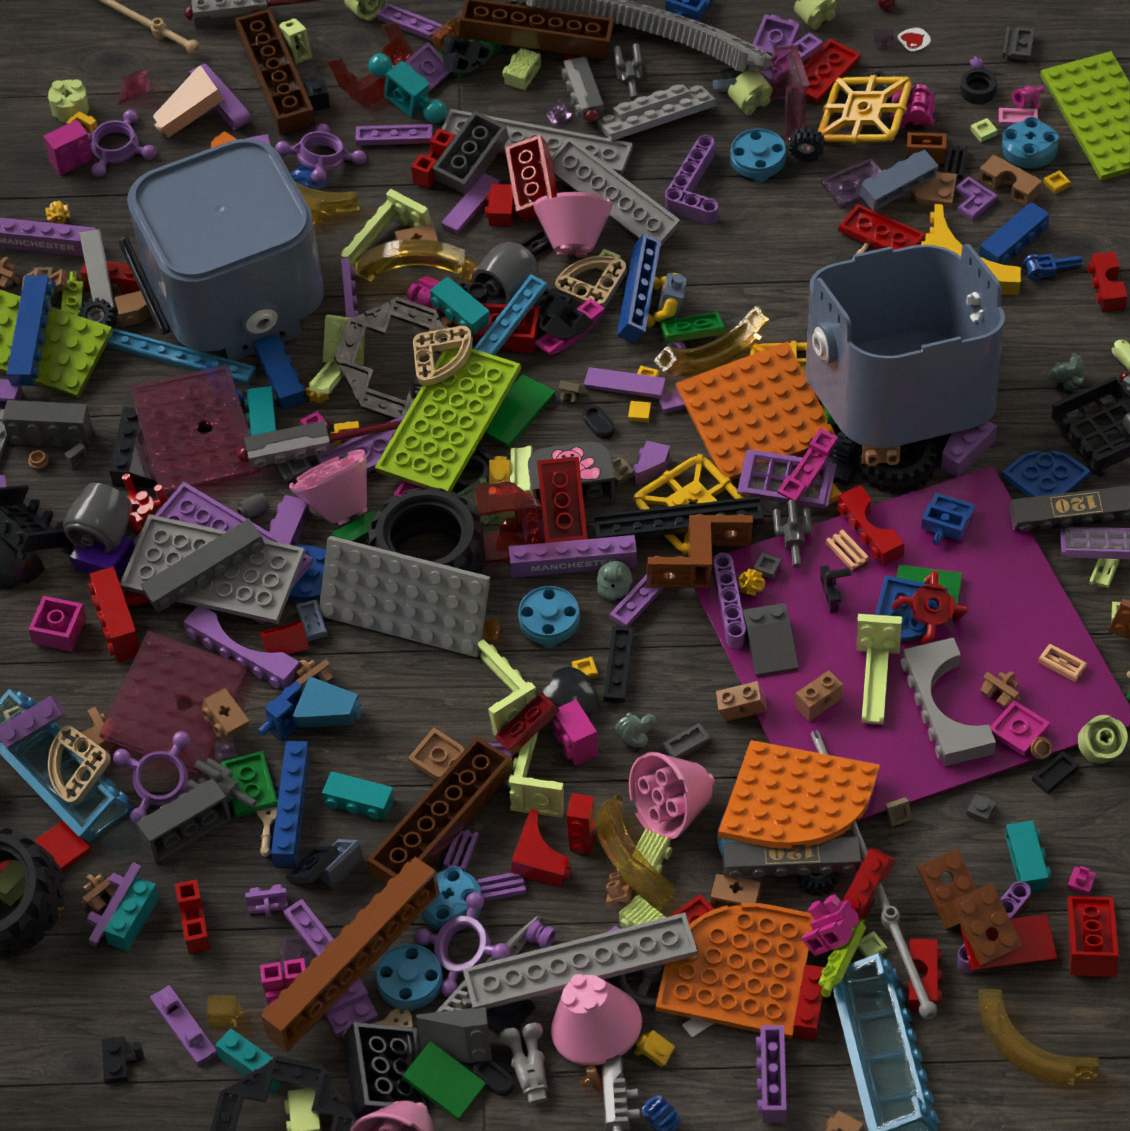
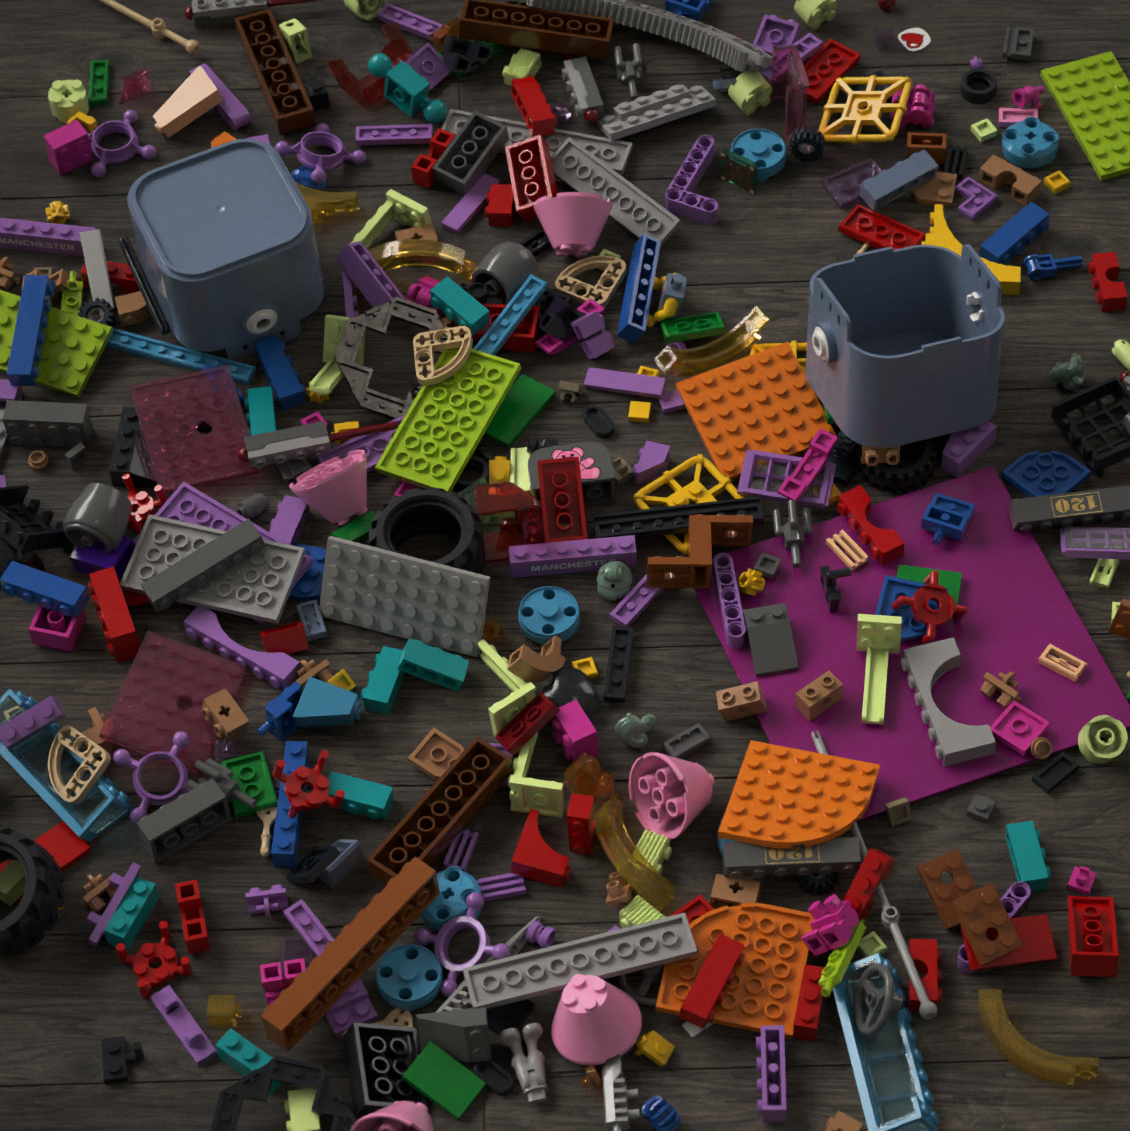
none -> blue brick [0,561,89,618]
none -> green tile [88,60,110,106]
none -> red plate [116,921,193,999]
none -> red plate [273,750,345,819]
none -> yellow tile [326,669,357,691]
none -> medium lavender brick [336,241,405,308]
none -> teal brick [361,646,406,715]
none -> teal brick [397,638,469,692]
none -> medium nougat arch [507,635,566,683]
none -> red brick [512,76,557,137]
none -> black piece [526,436,558,454]
none -> clear orange slope [563,752,616,800]
none -> medium lavender piece [570,311,615,359]
none -> red brick [679,933,746,1029]
none -> tile [721,148,757,194]
none -> dark grey piece [853,963,903,1036]

